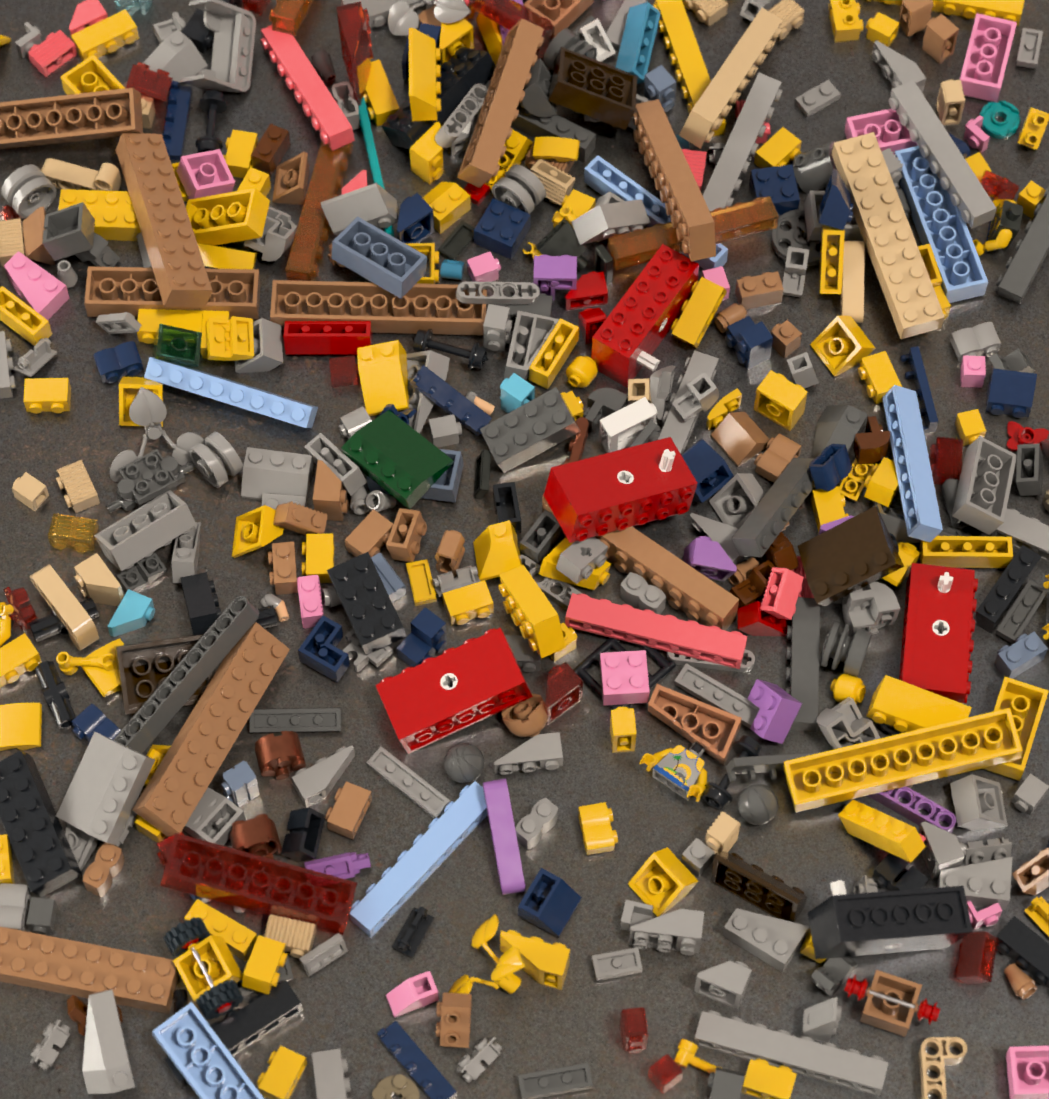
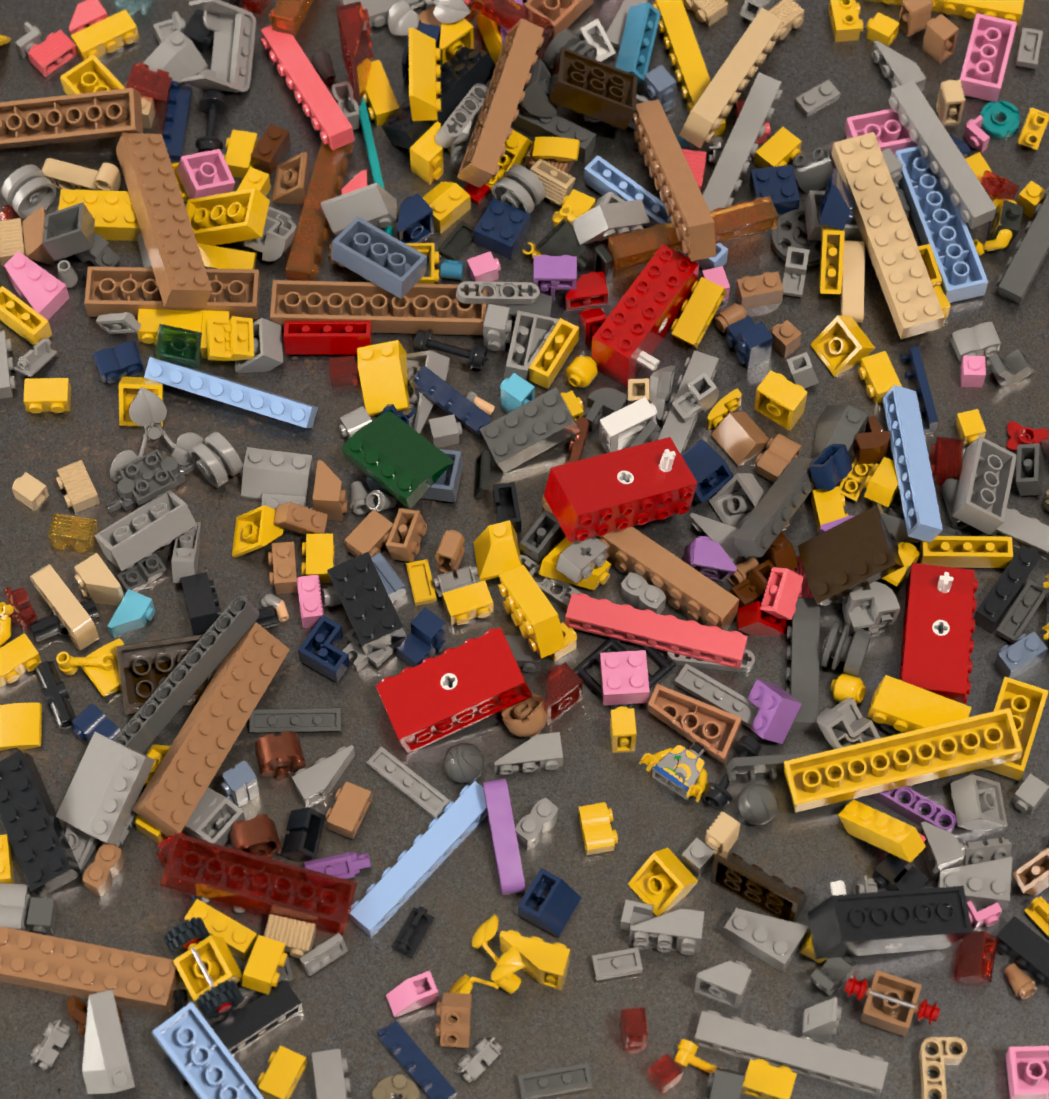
light grey brick [304,432,367,496] -> none
dark blue slope [985,368,1037,418] -> none

